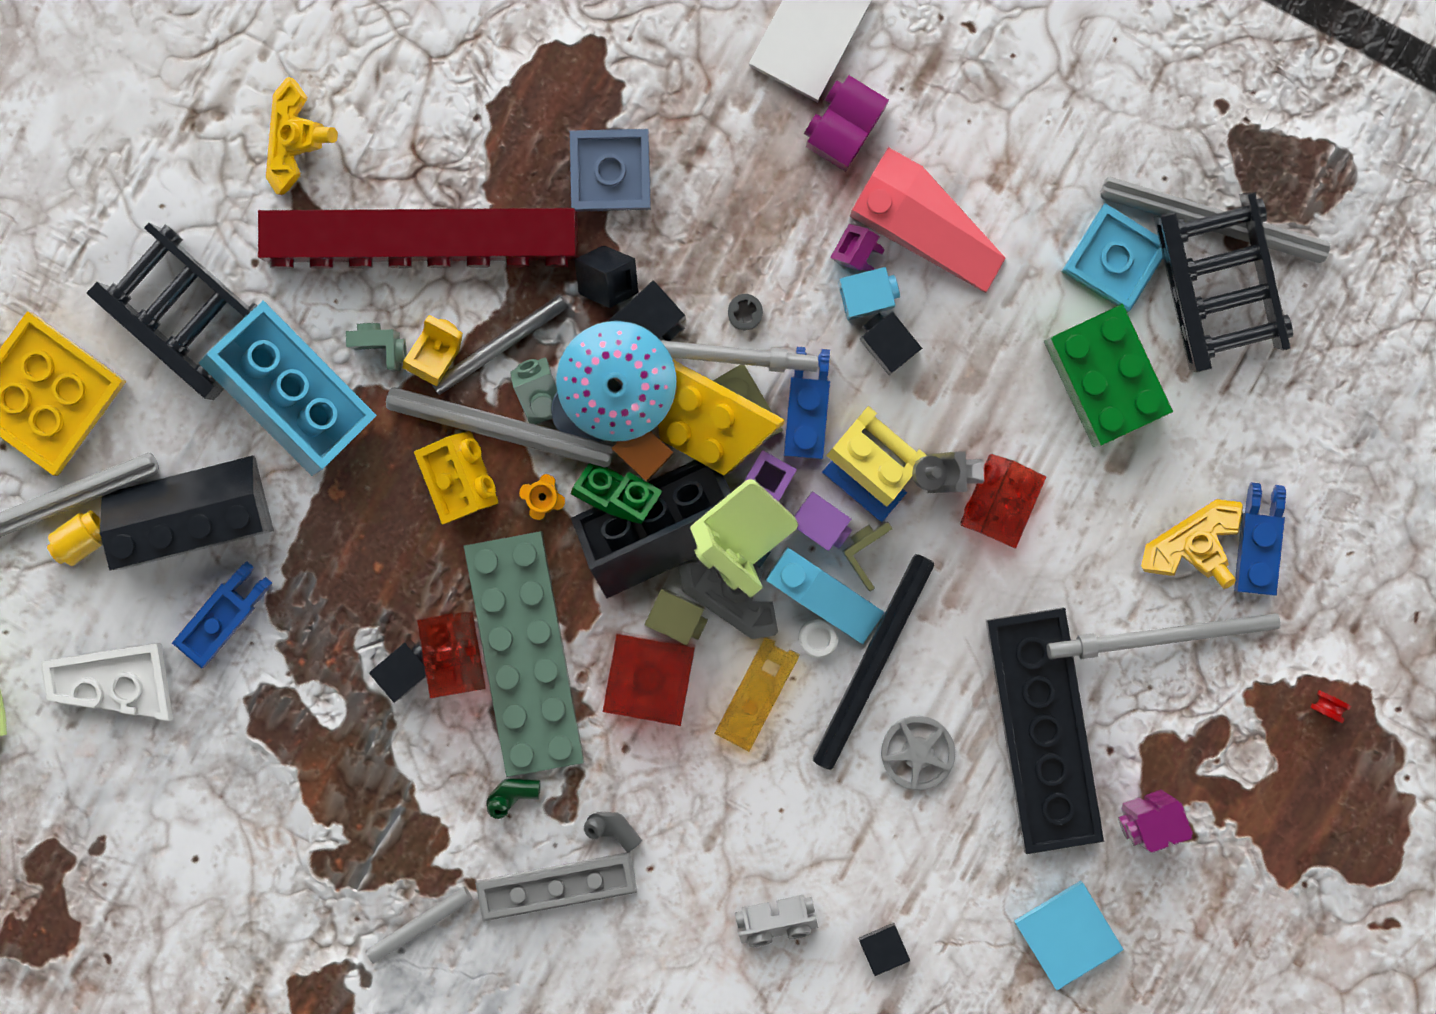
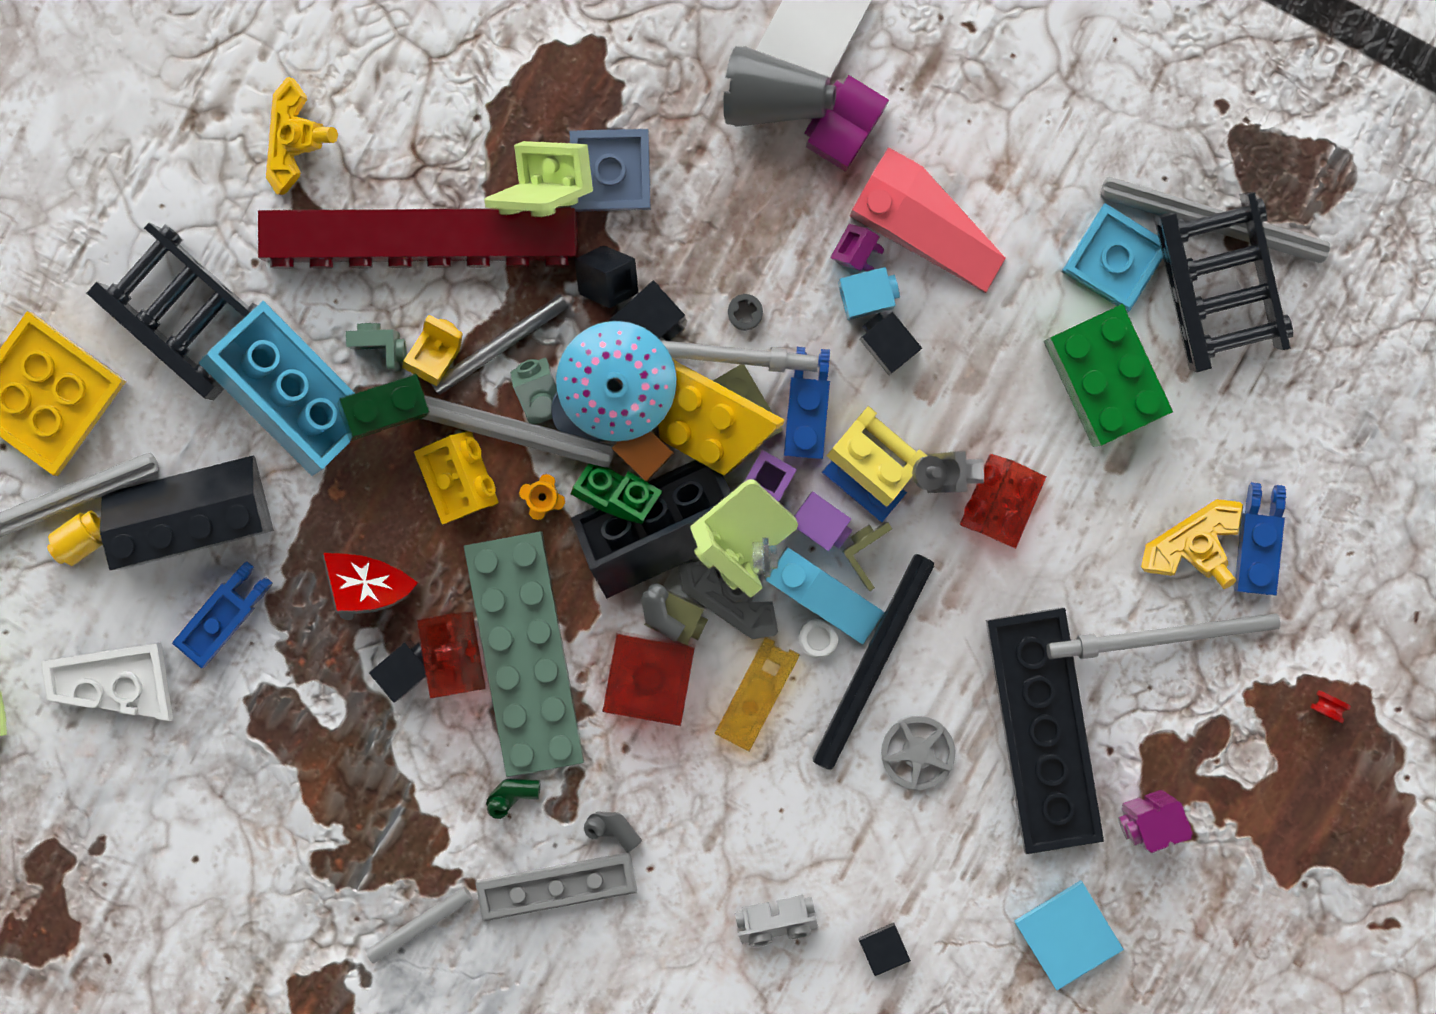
none -> red shield [322,553,418,620]
none -> dark green brick [337,374,430,442]
none -> yellowish green bracket [484,141,593,217]
none -> dark grey arm [641,584,685,642]
none -> dark grey cone [723,46,836,127]
none -> clear plate [753,537,778,578]

